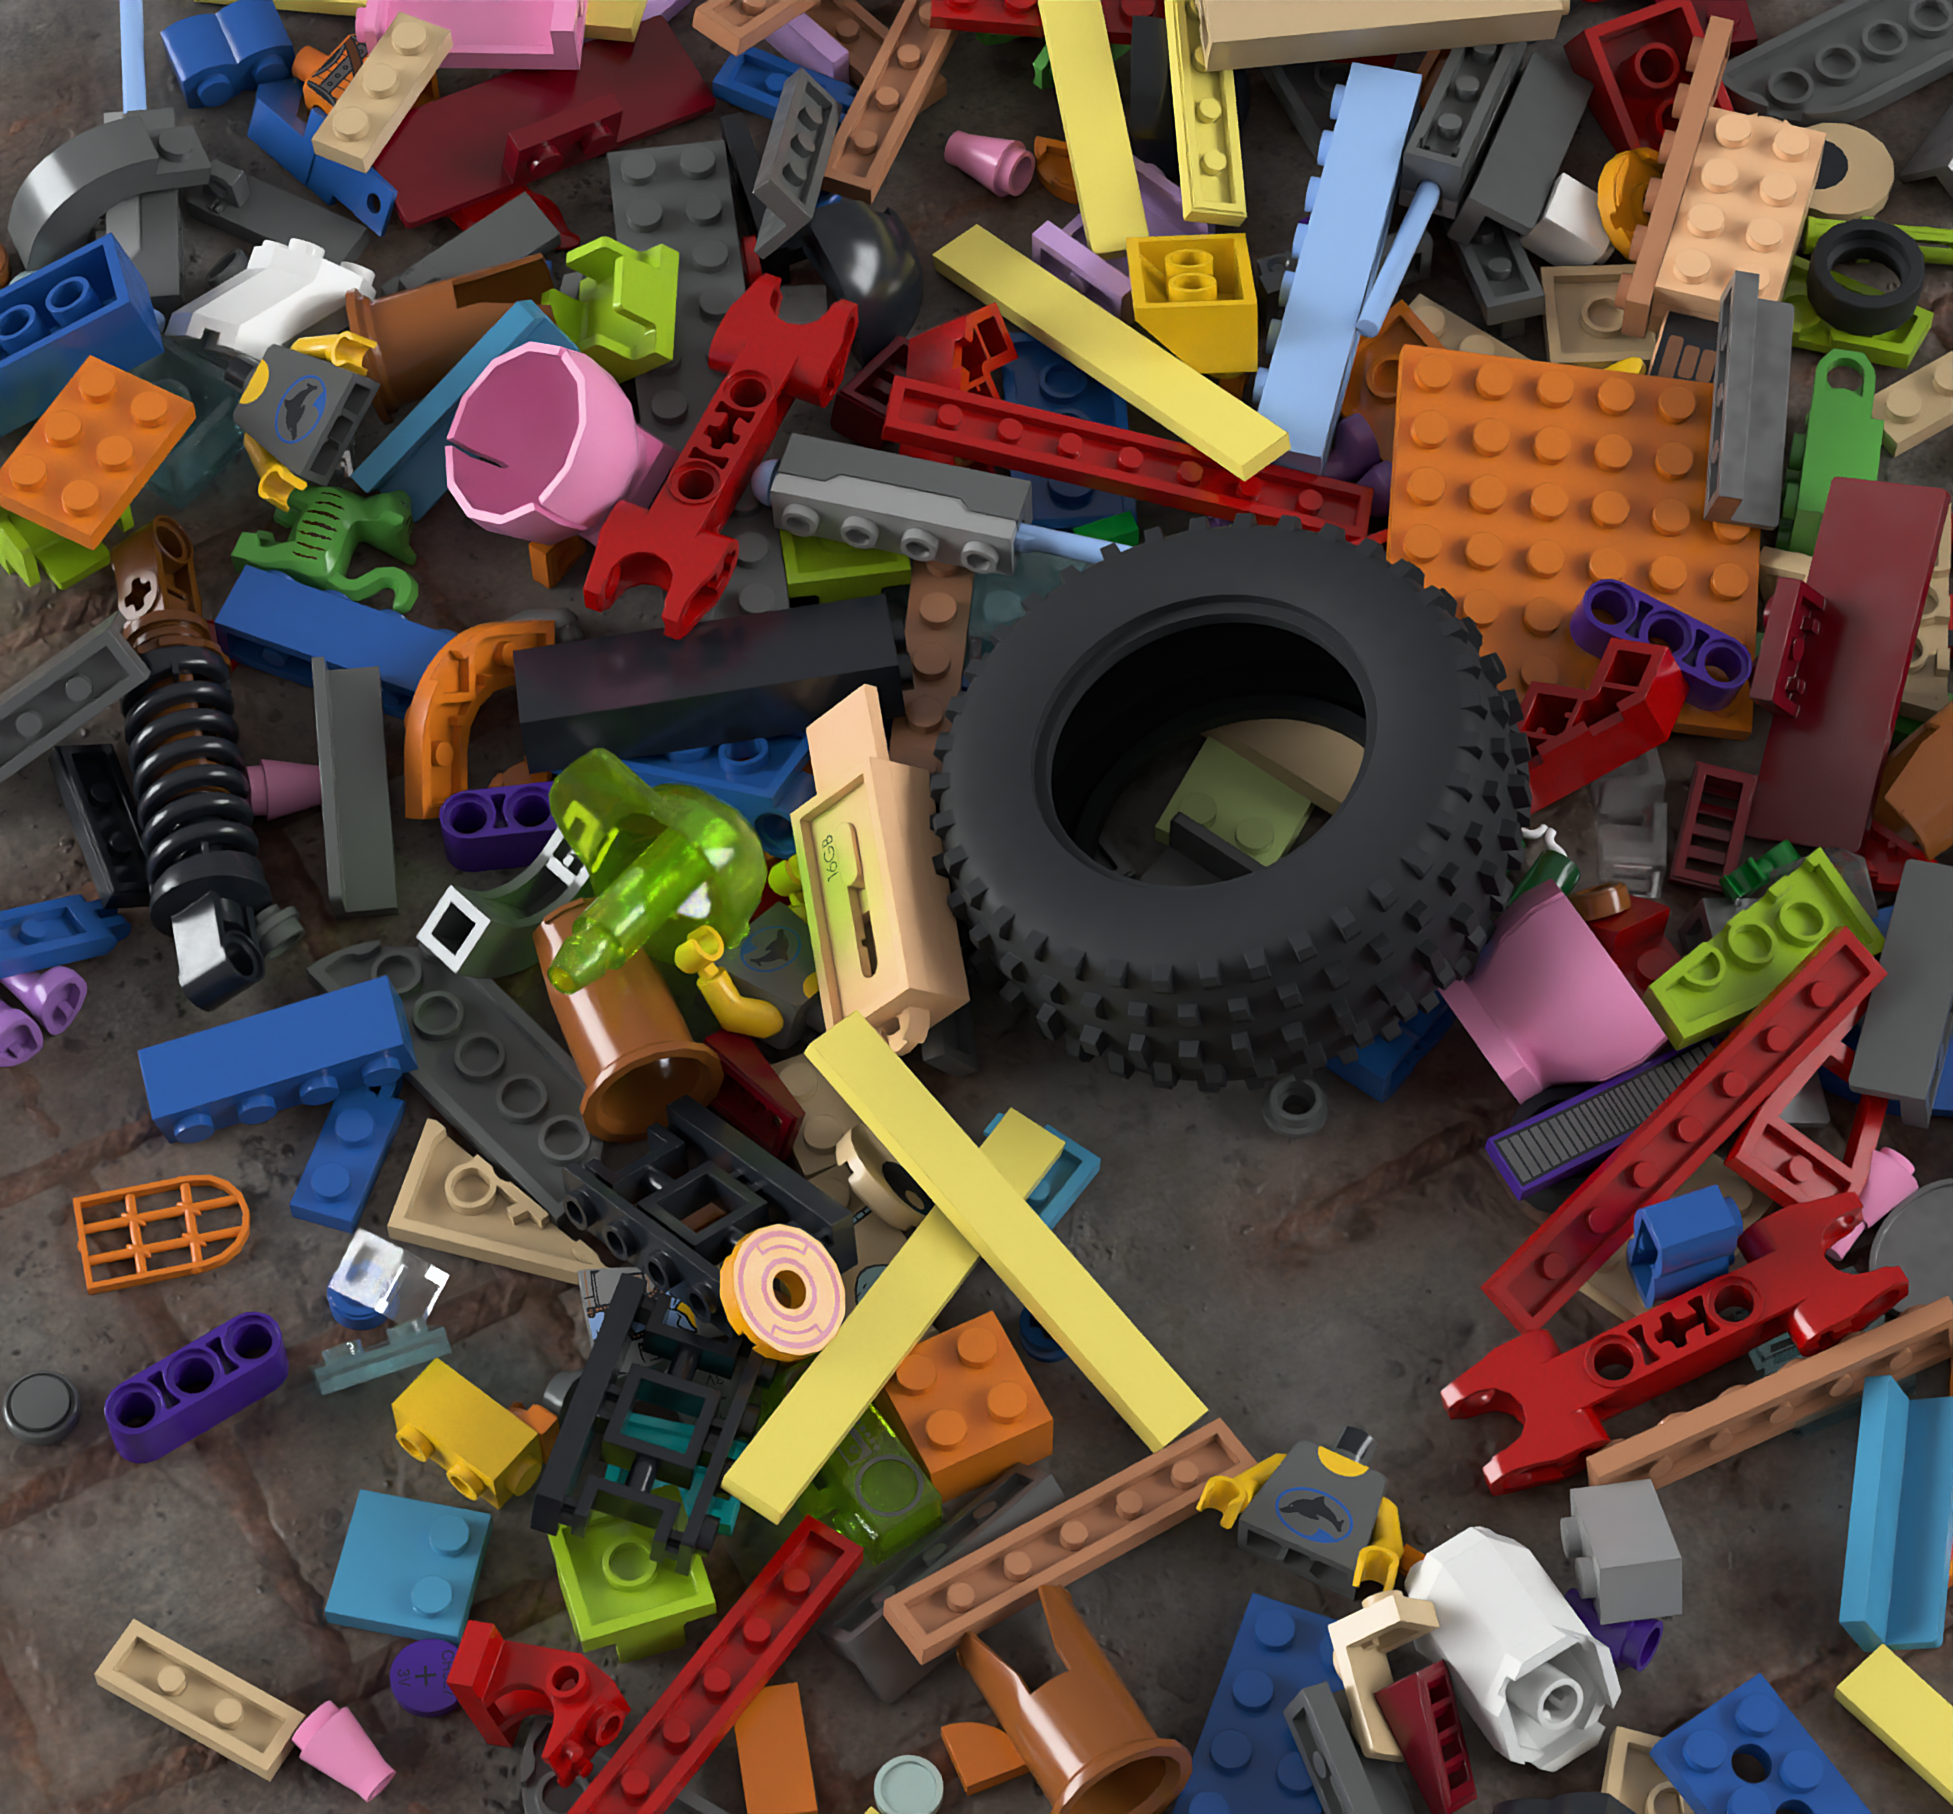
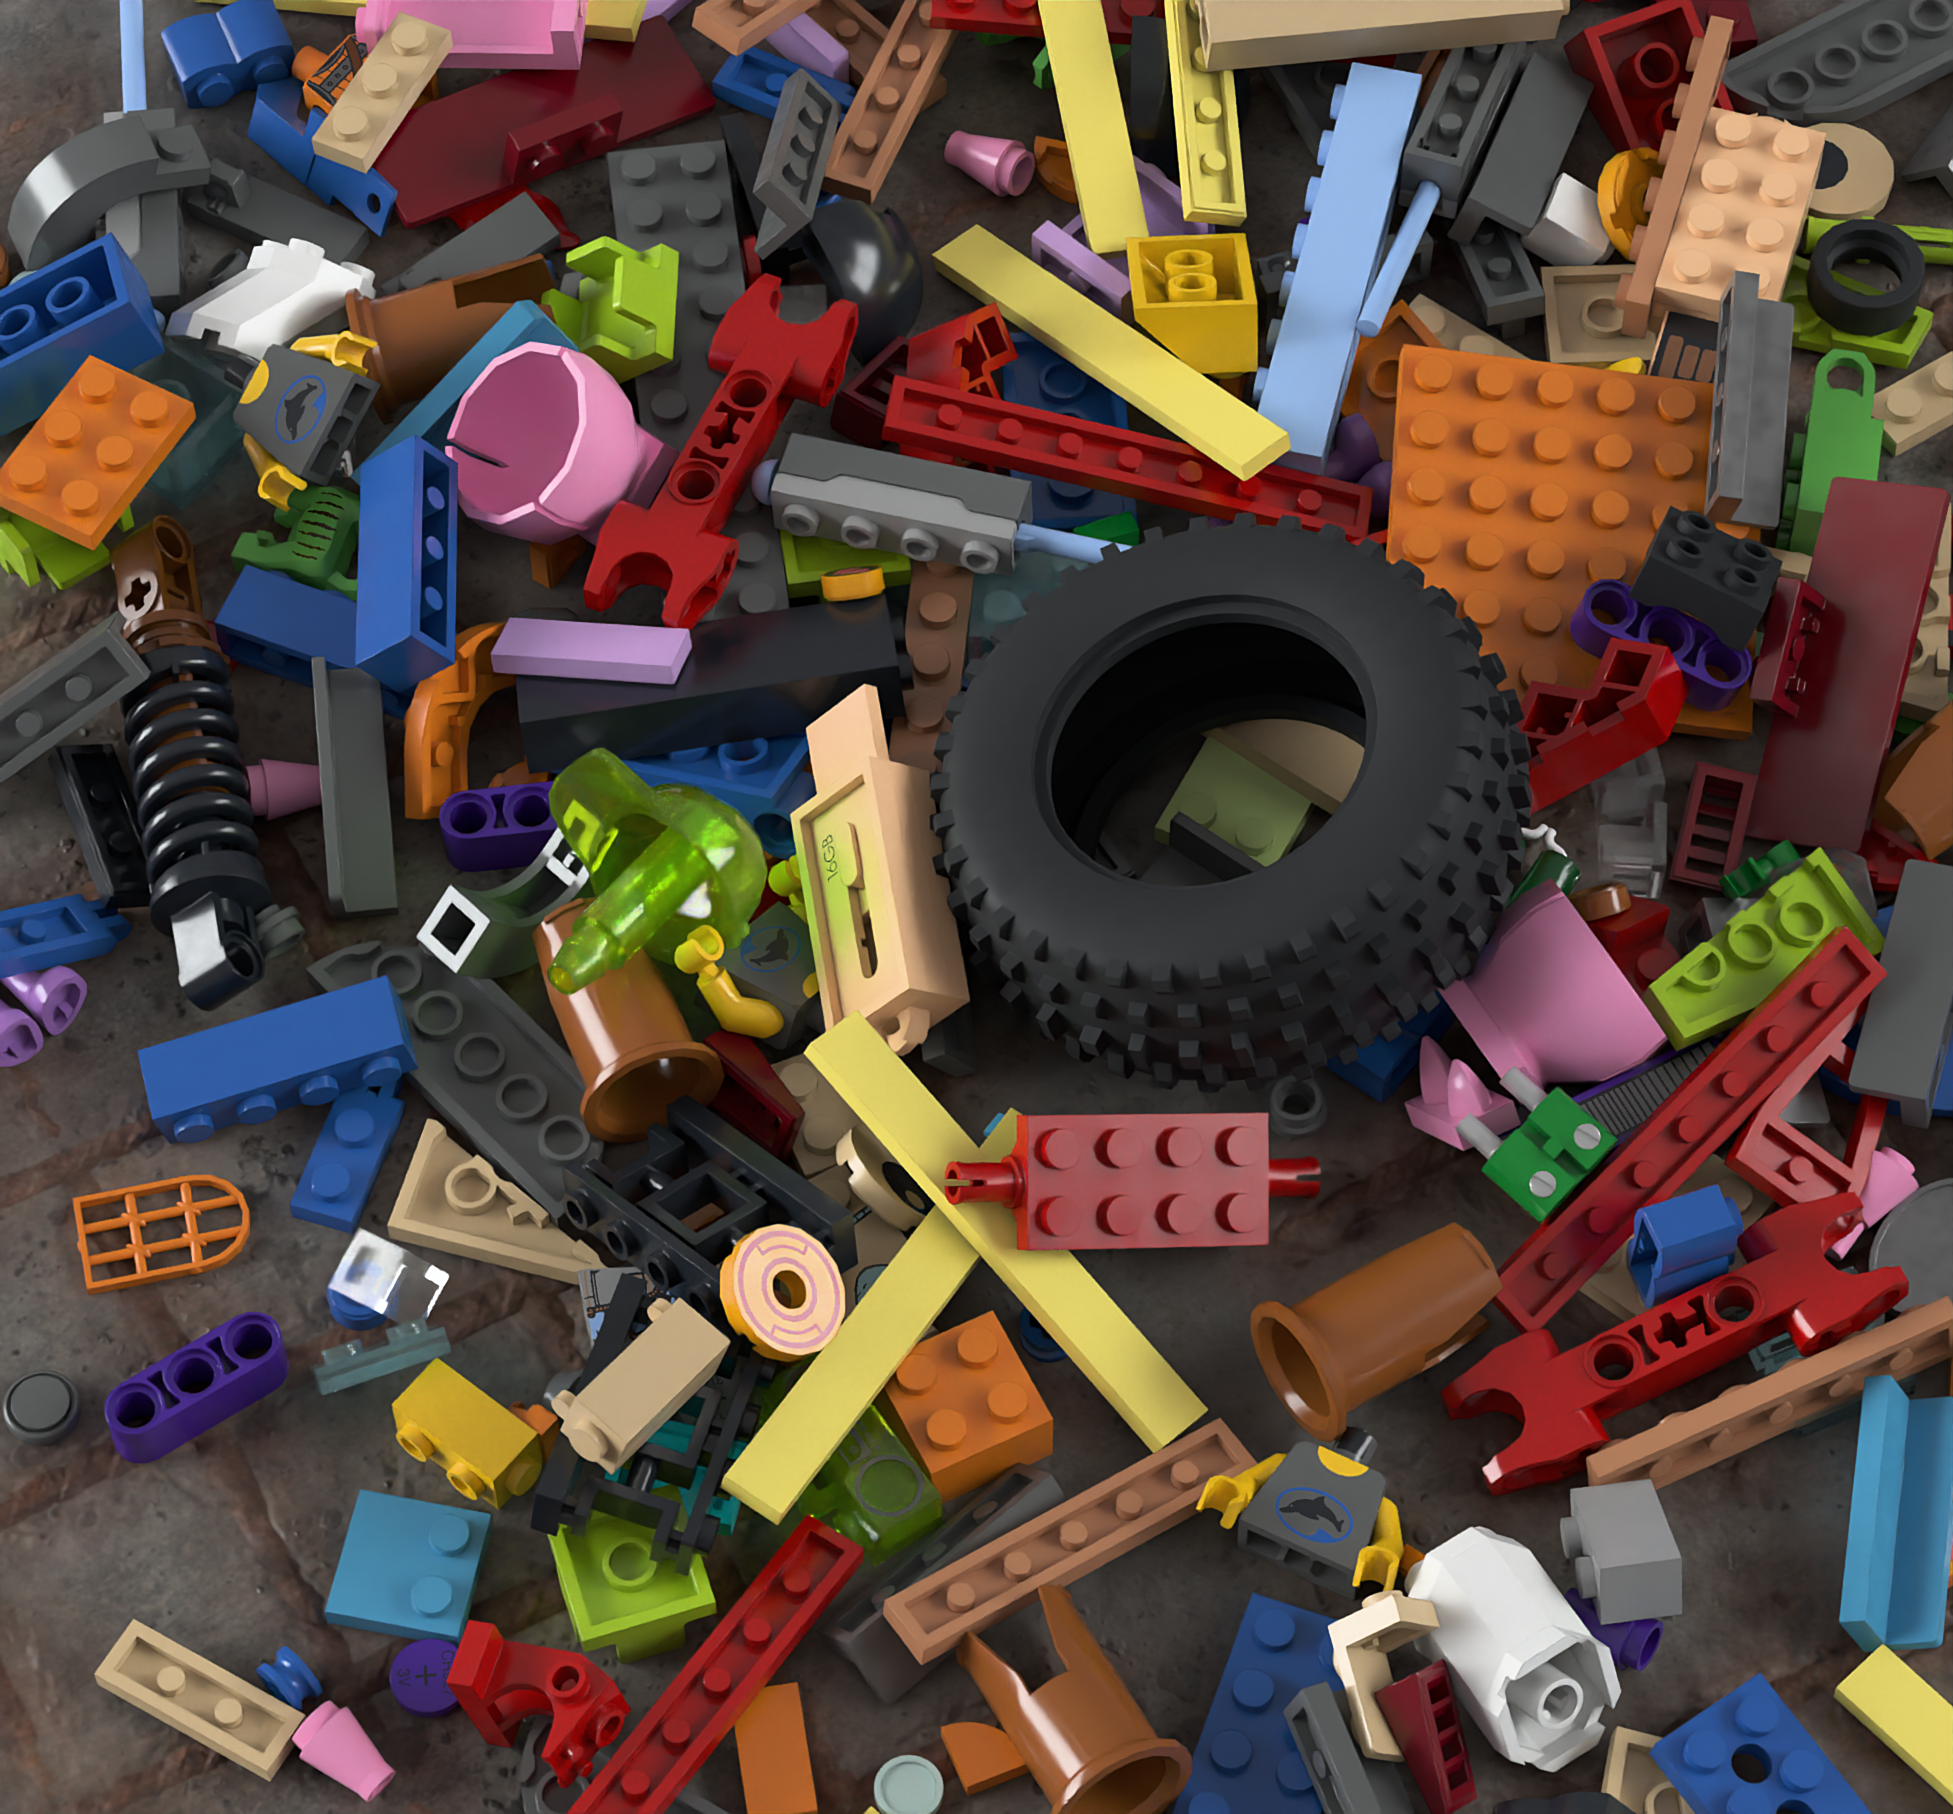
none -> blue bush [256,1646,323,1712]
none -> blue brick [355,434,458,693]
none -> lavender tile [490,617,692,685]
none -> tan brick [551,1297,731,1475]
none -> light orange tile [820,565,885,601]
none -> plate [945,1112,1321,1251]
none -> dark orange piece [1250,1222,1503,1443]
none -> bright pink tile [1404,1035,1521,1151]
none -> green piece [1455,1066,1618,1224]
none -> black brick [1628,506,1783,653]

